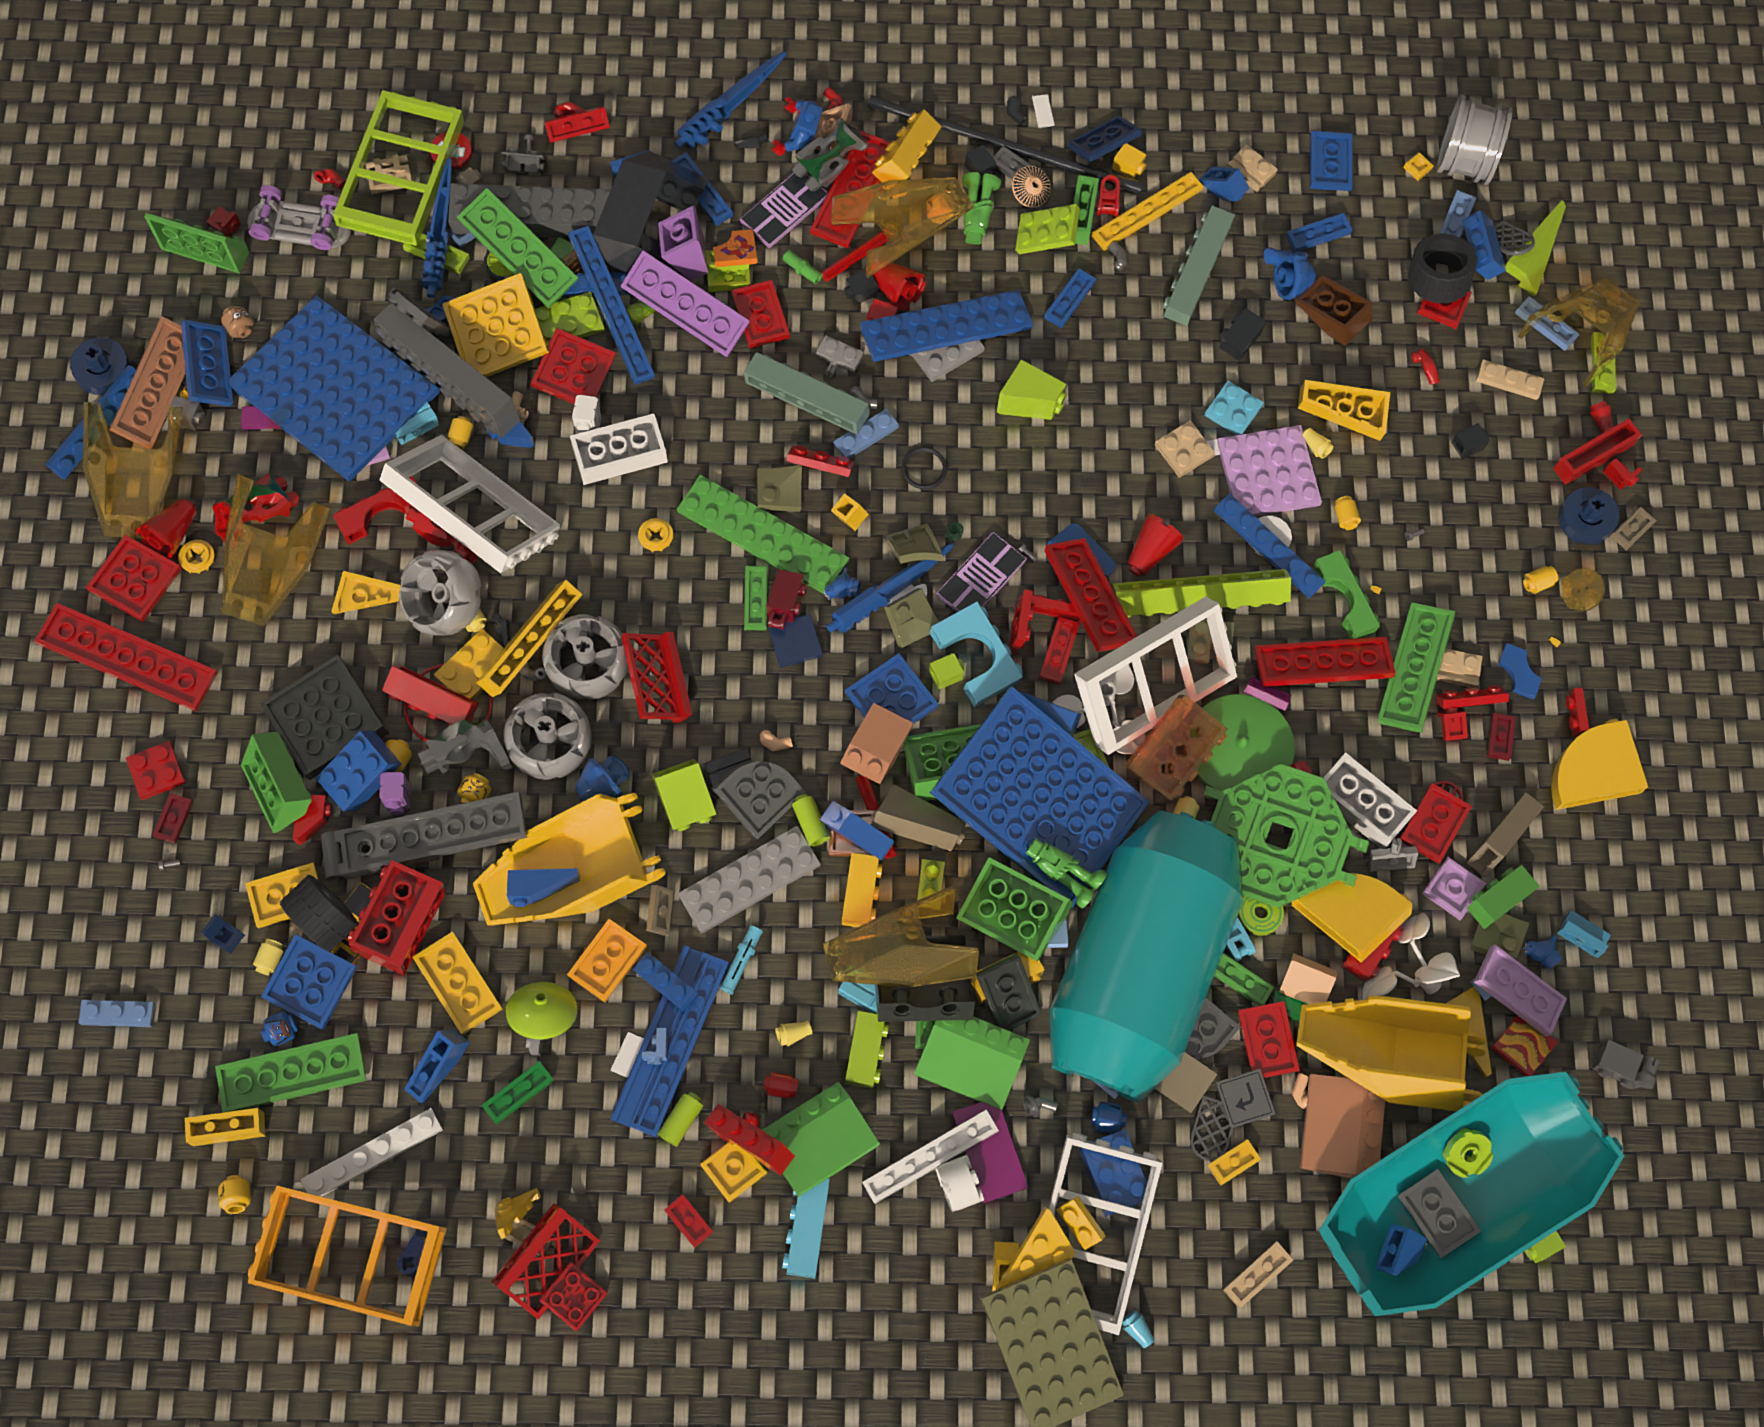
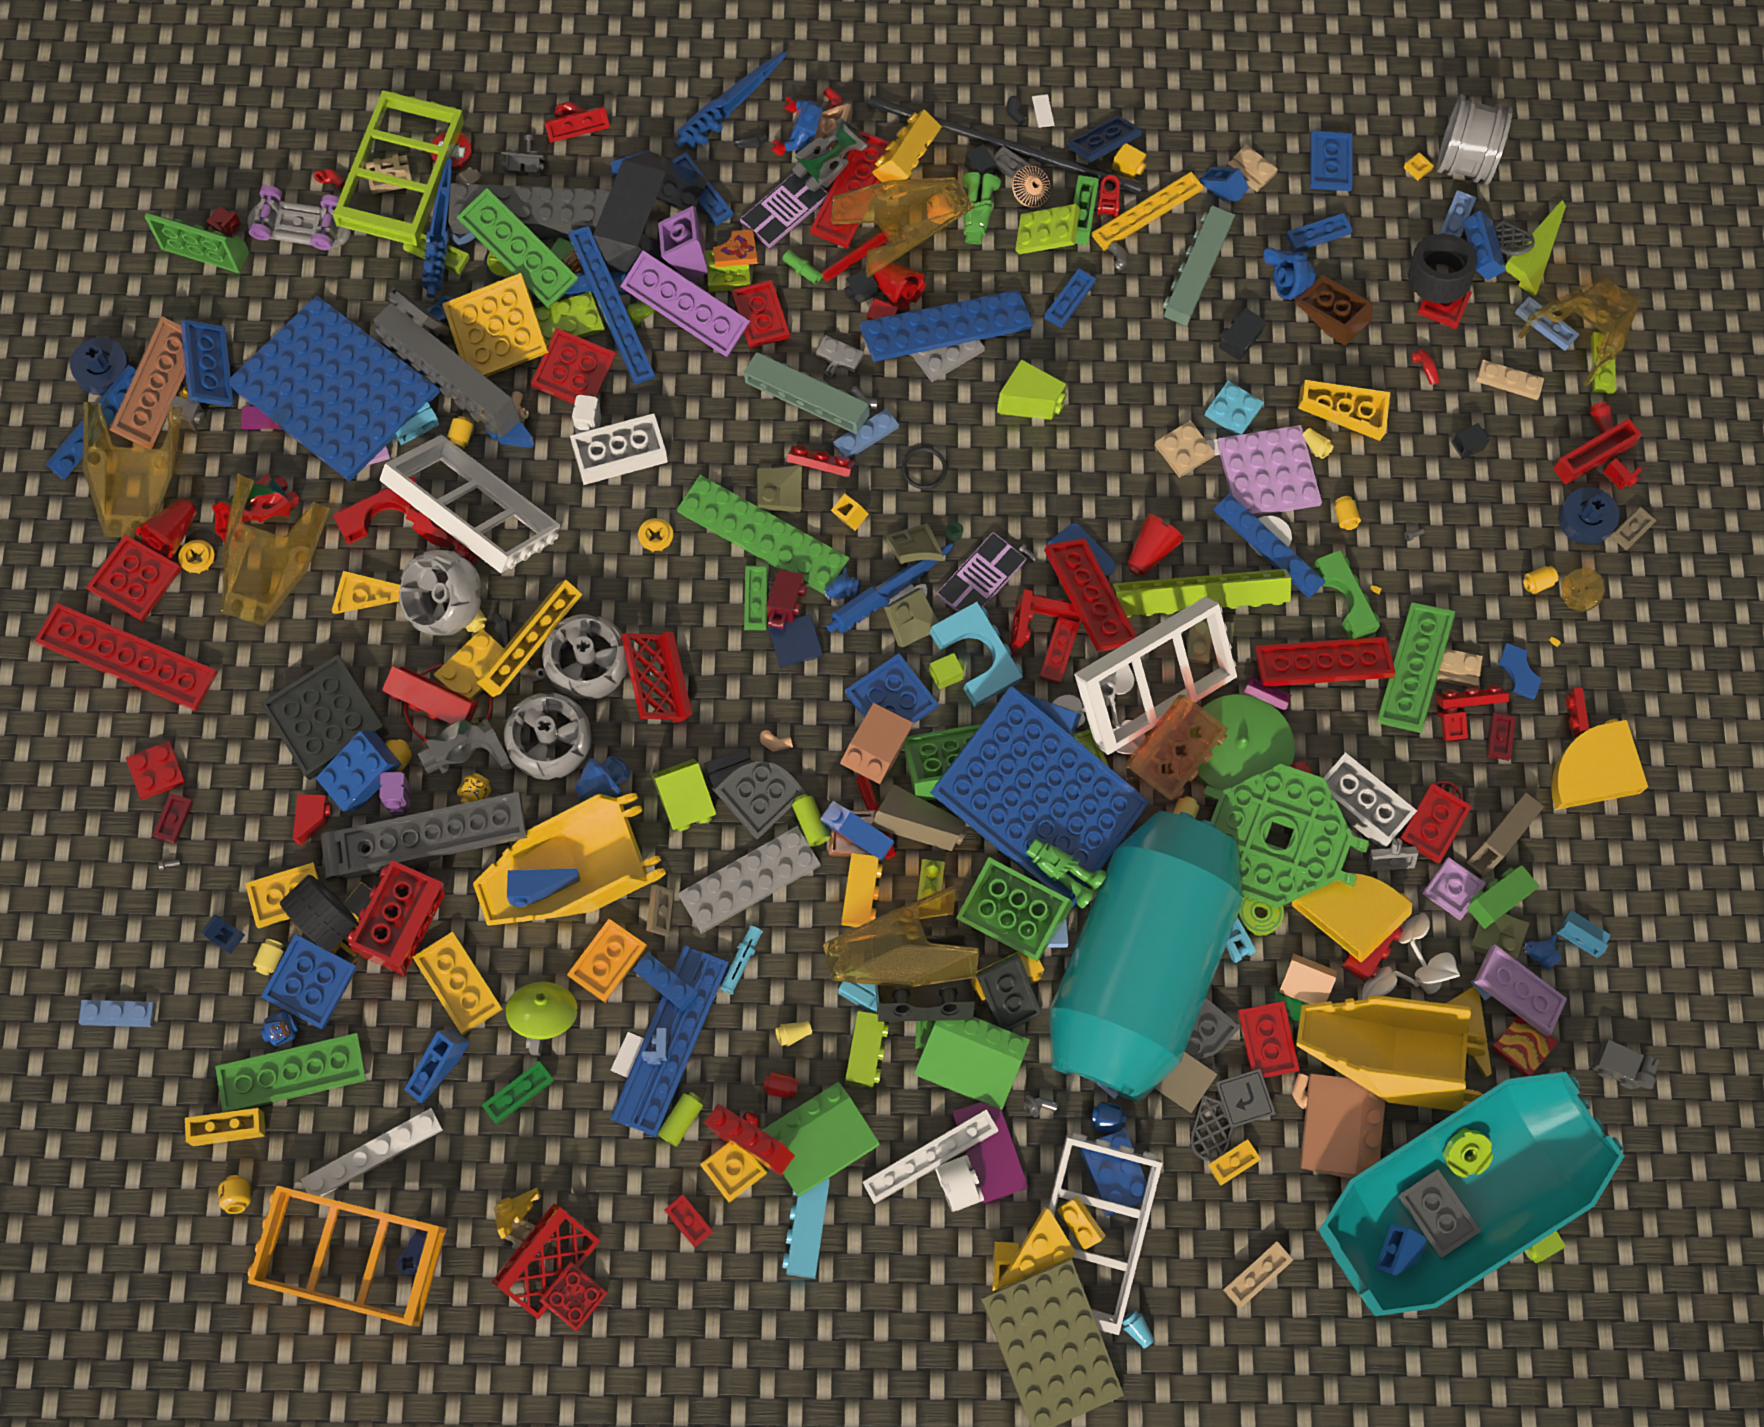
medium nougat head [221,305,254,338] -> none
bright green slope [241,732,311,833] -> none
bright green tile [1215,953,1274,1006] -> none

